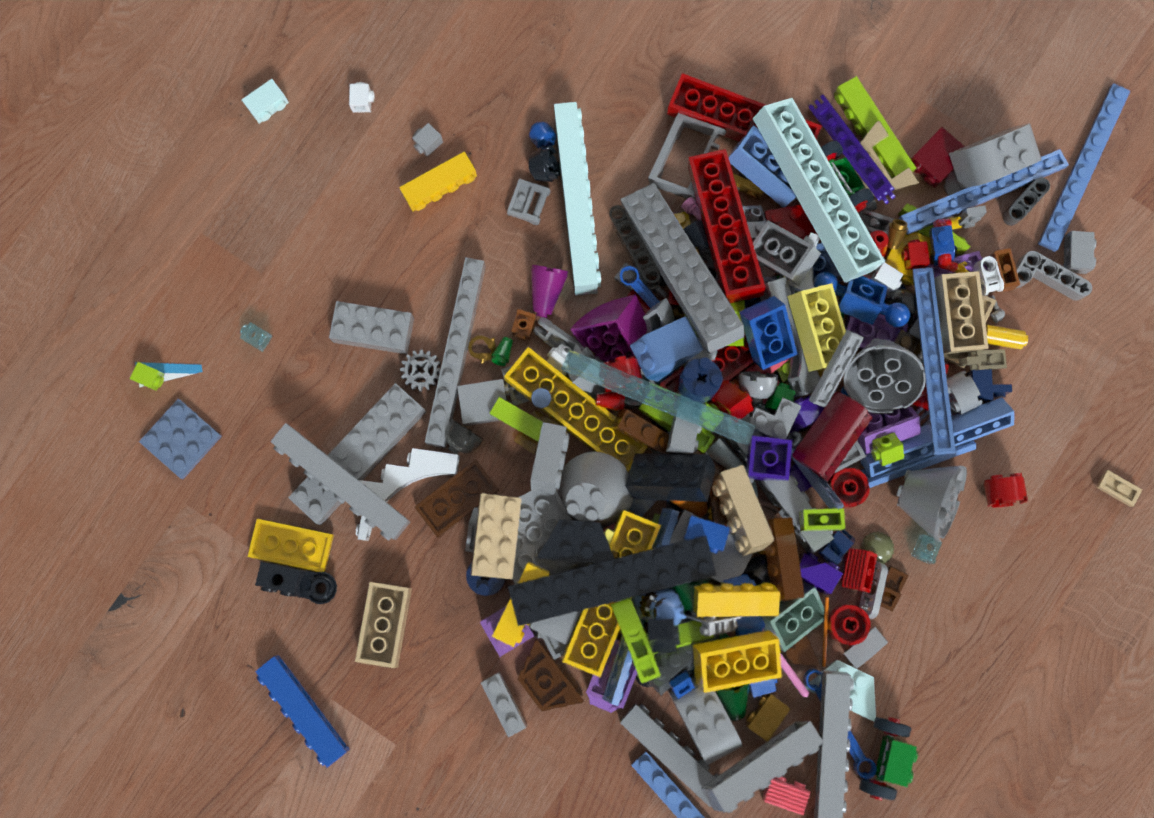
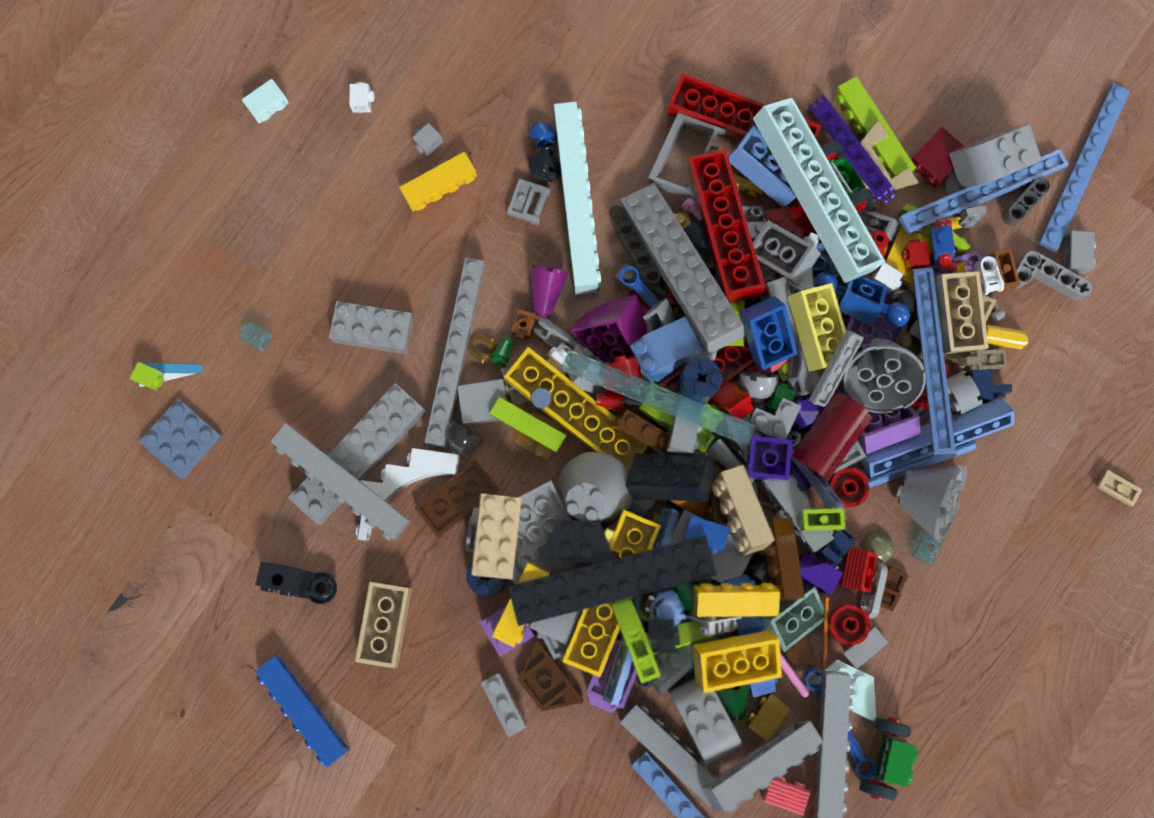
yellow plate [248,519,334,572] -> none
light grey gear [400,349,441,392] -> none
light grey brick [531,422,569,495] -> none
blue plate [669,671,695,699] -> none
lime brick [871,432,904,467] -> none
pearl gold cone [888,219,908,249] -> none
red brick [983,473,1028,508] -> none

